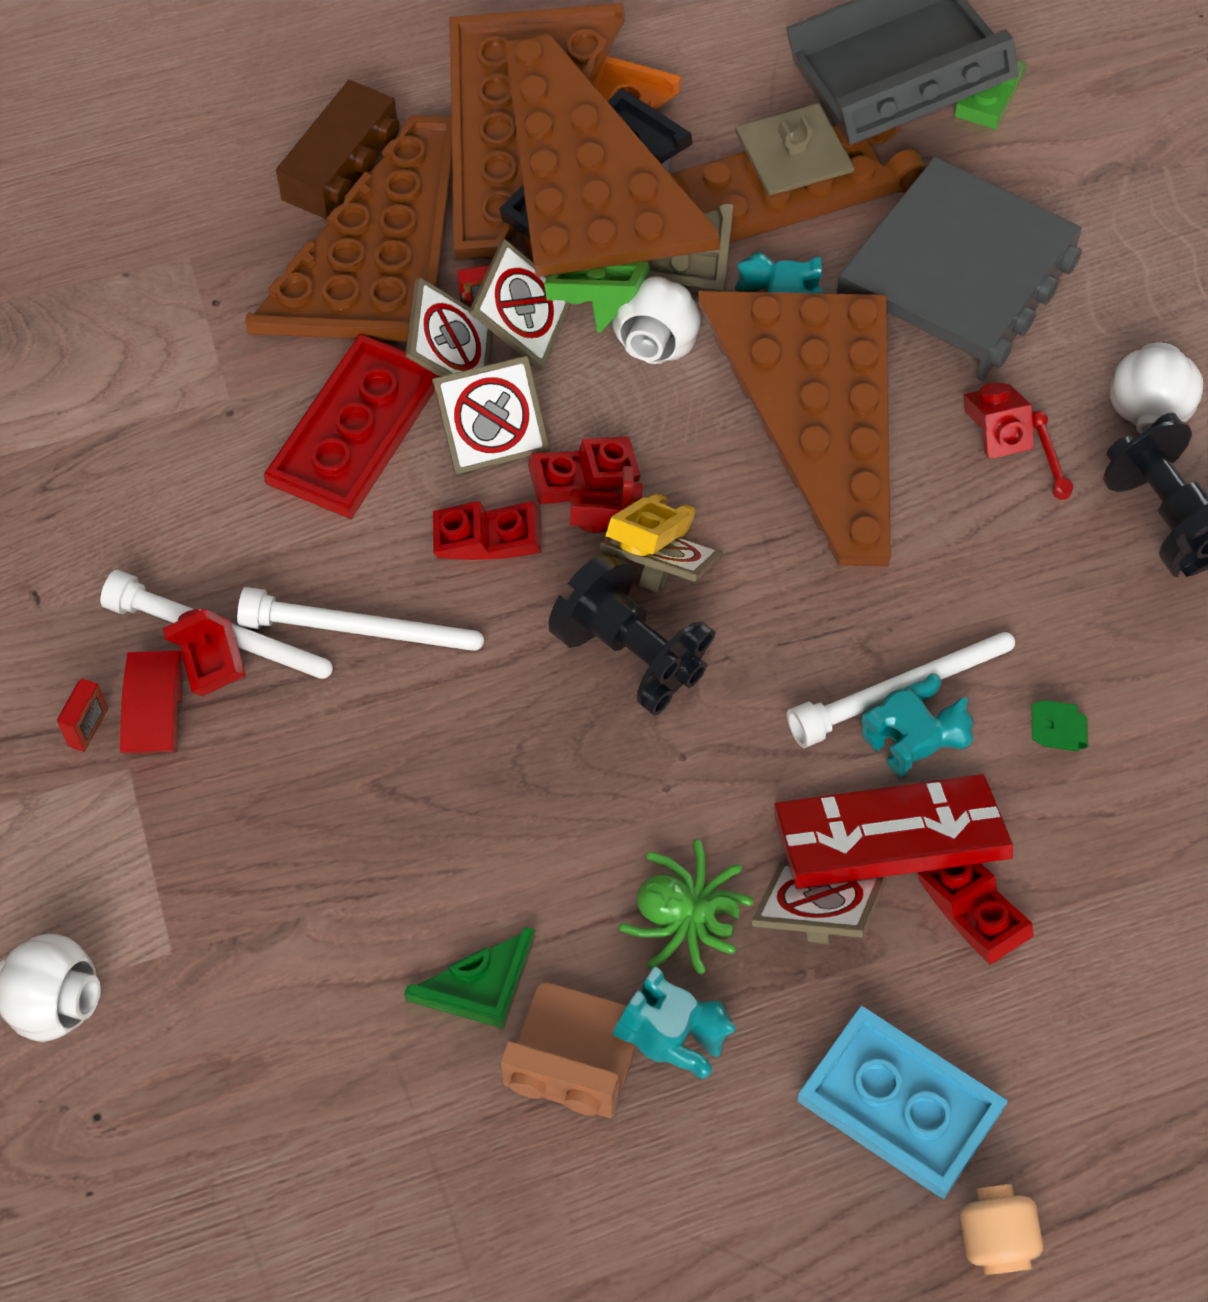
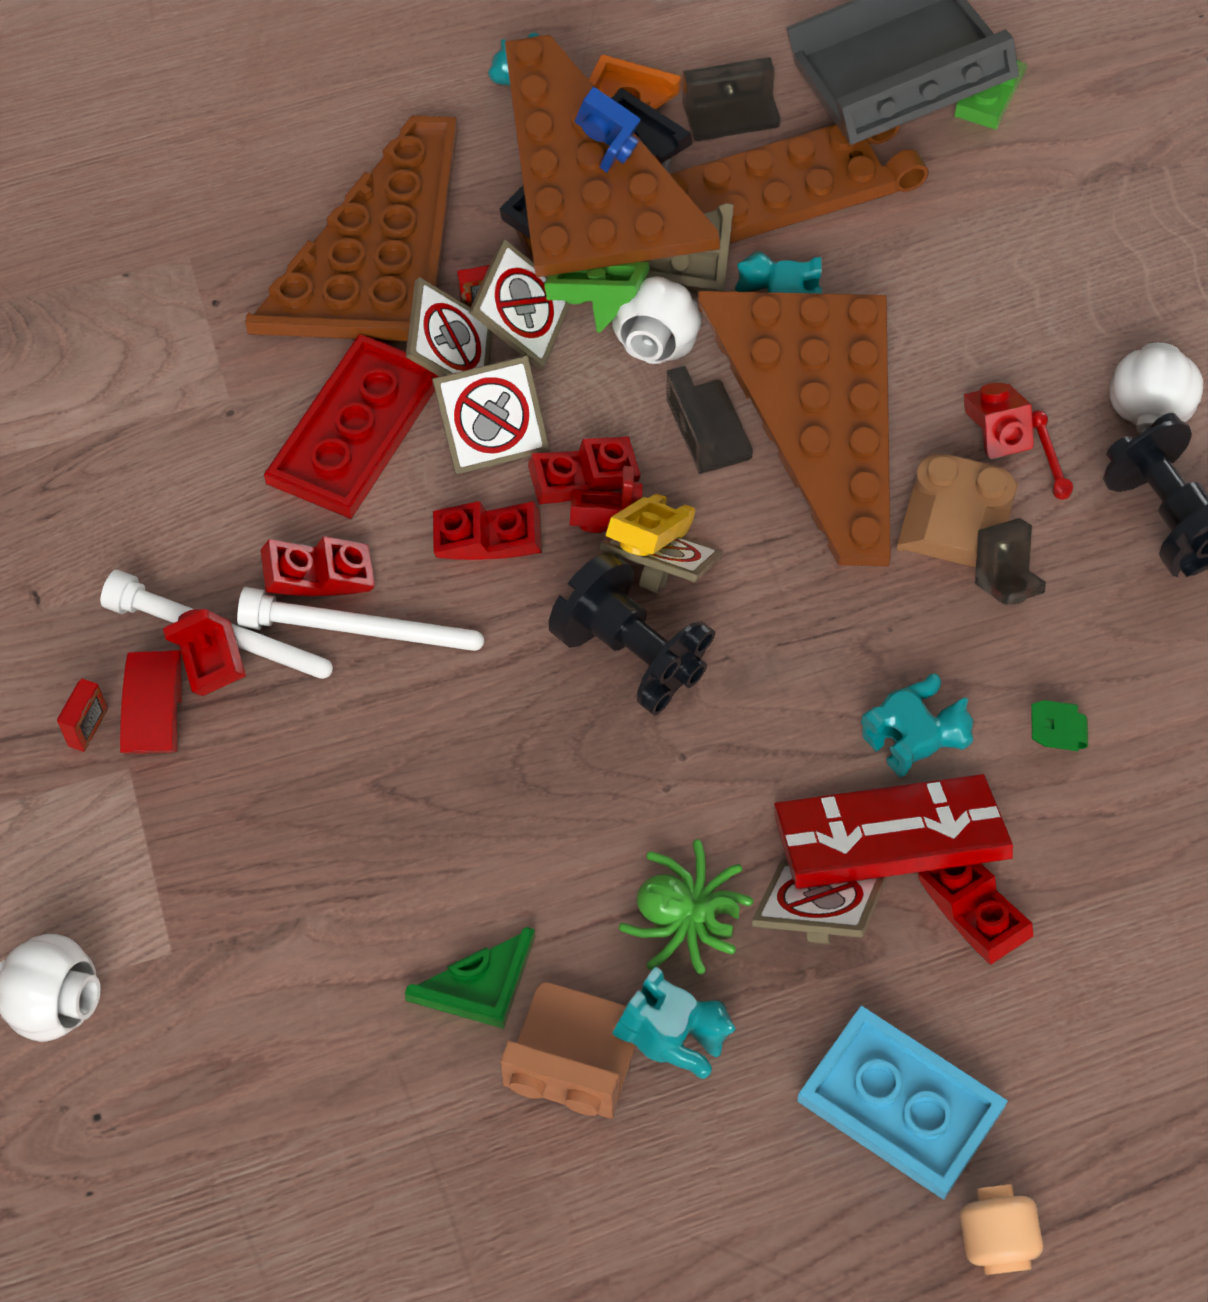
reddish brown brick [276,80,400,220] -> none
dark orange wing [450,3,625,259] -> none
dark tan piece [735,103,854,196] -> none
white piece [787,632,1015,748] -> none
dark grey panel [837,156,1082,381] -> none
none -> red slope [260,536,375,596]
none -> blue bracket [574,86,641,173]
none -> clear smoke panel [666,366,753,474]
none -> clear smoke panel [682,57,780,141]
none -> medium nougat slope [896,454,1018,574]
none -> clear smoke bracket [975,518,1046,605]

